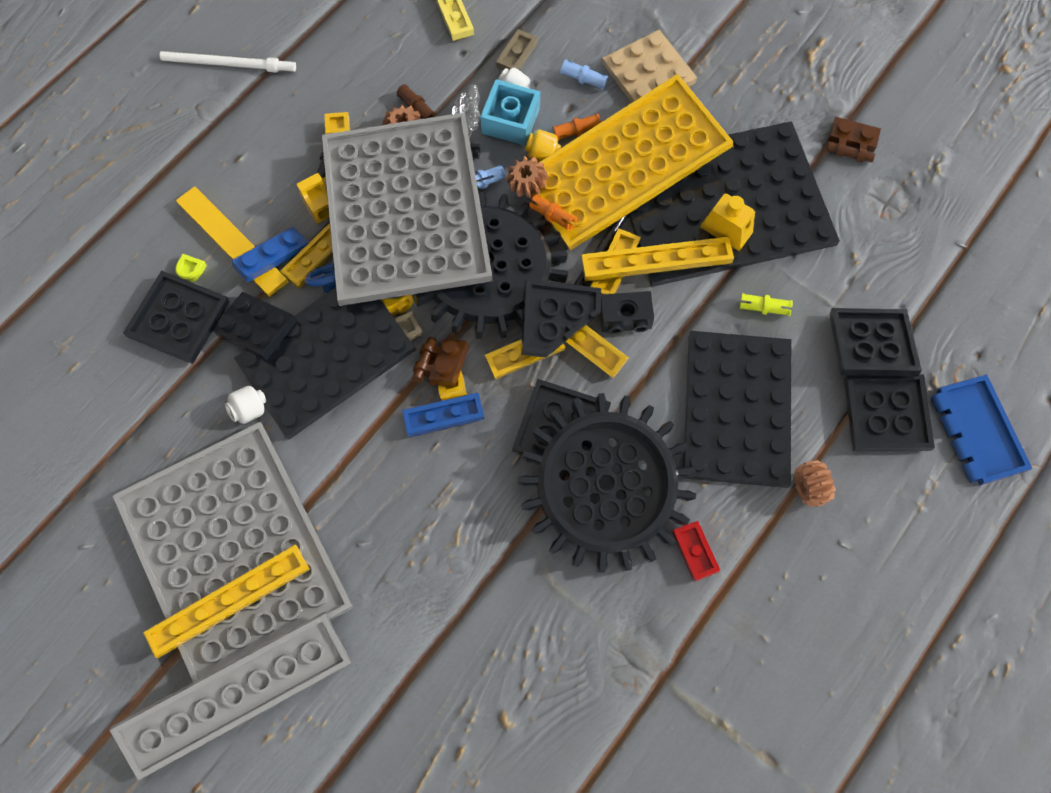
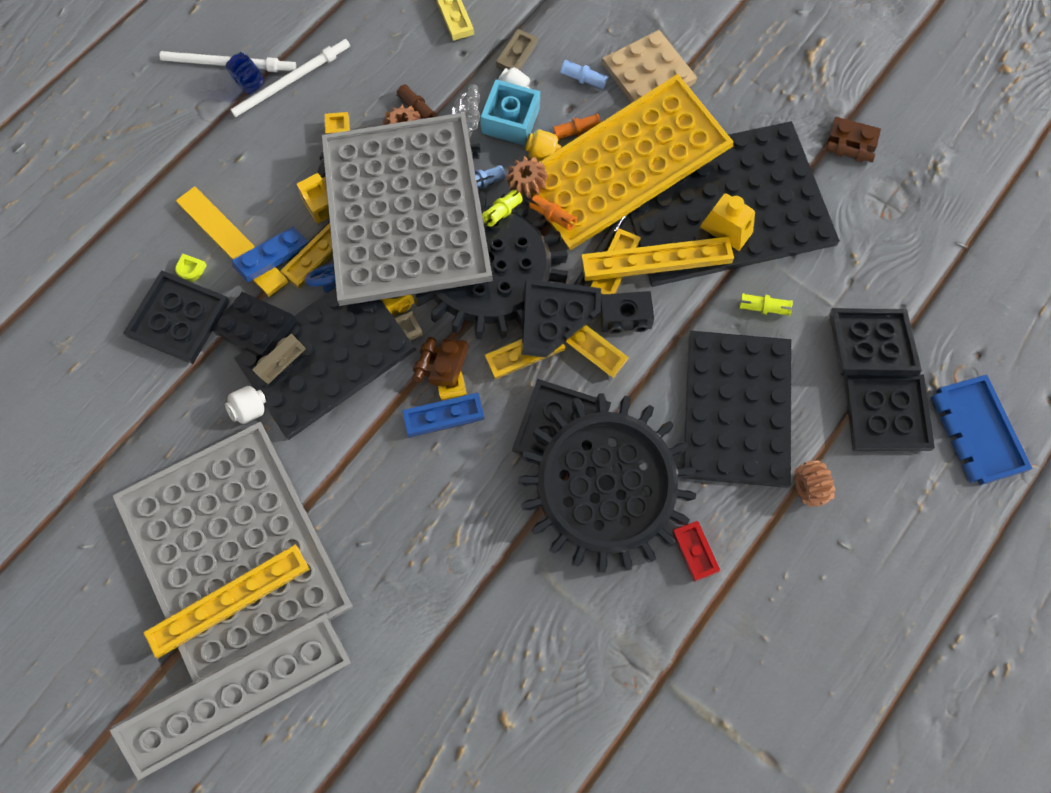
none -> clear blue gear [226,52,264,94]
none -> white bar [230,39,350,118]
none -> dark tan plate [252,334,306,384]
none -> neon yellow pin [482,190,522,226]

